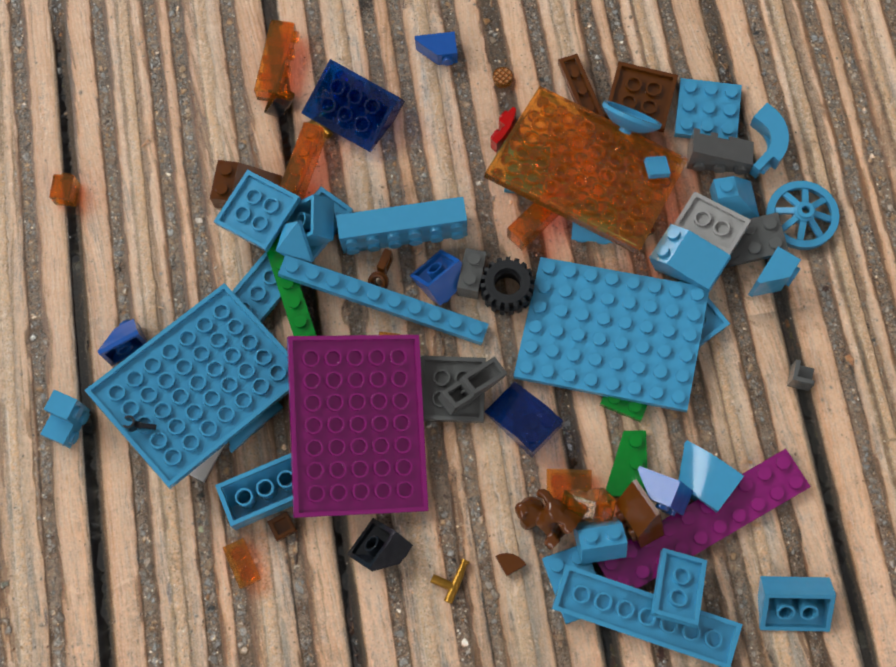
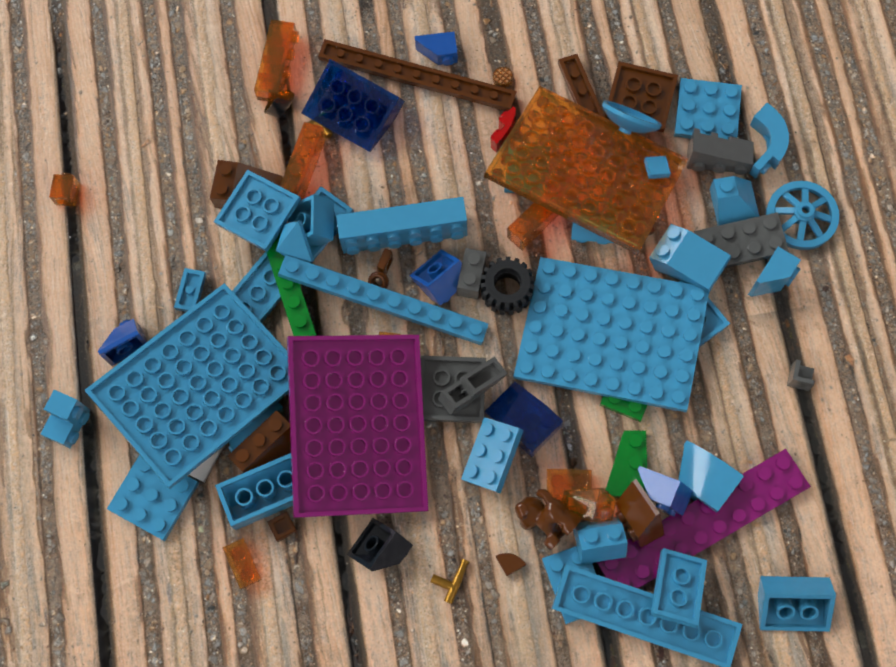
black hand [123,415,157,432] -> none
light grey plate [673,192,751,255] -> none
none -> dark azure plate [107,455,199,541]
none -> dark azure plate [174,268,207,312]
none -> reddish brown slope [228,410,291,473]
none -> reddish brown plate [318,39,517,111]
none -> dark azure plate [461,417,524,494]

